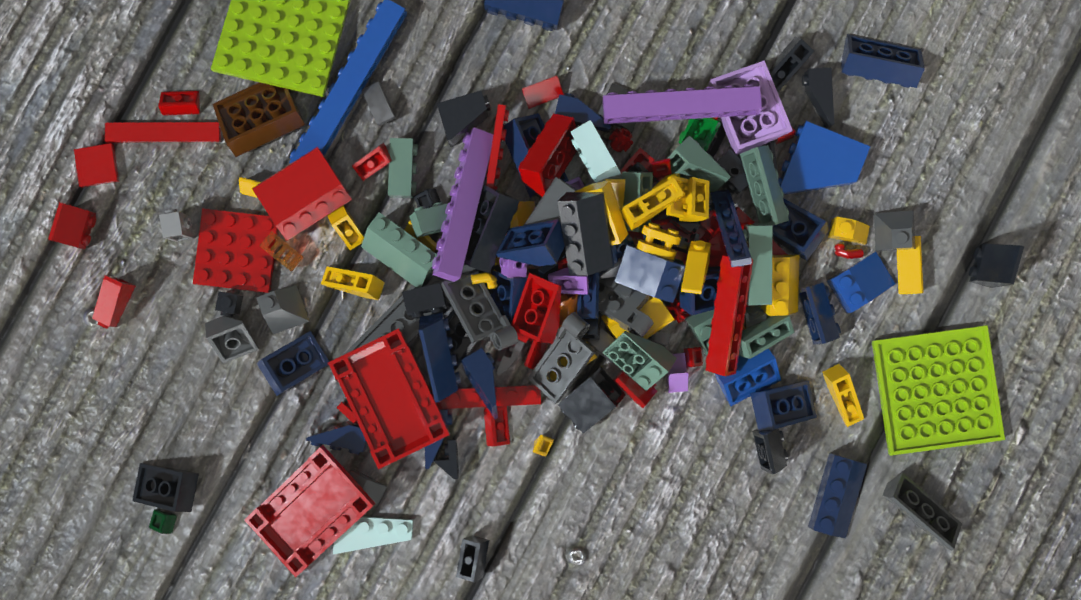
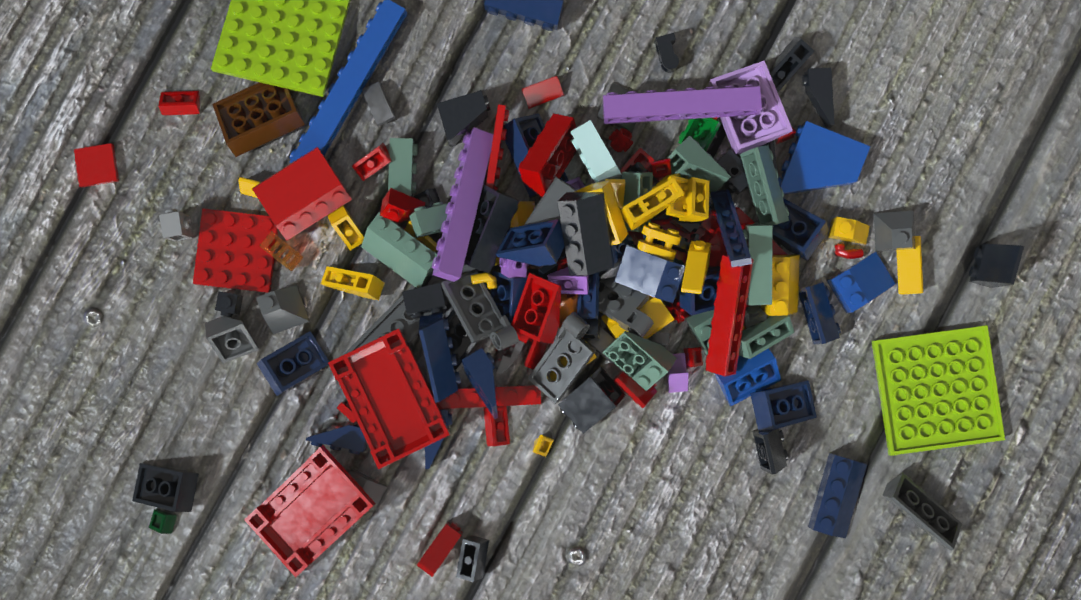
red slope [48,202,97,250] -> none
slope [92,275,136,329] -> none
red tile [105,122,221,143] -> none
light aqua wing [333,516,413,554] -> none
black slope [434,439,459,479] -> none
dark blue slope [555,93,611,133] -> none
yellow slope [822,364,864,427] -> none
dark blue slope [841,34,925,88] -> none
none -> red slope [380,188,425,223]
none -> red slope [417,521,463,577]
none -> black leg [654,33,679,73]

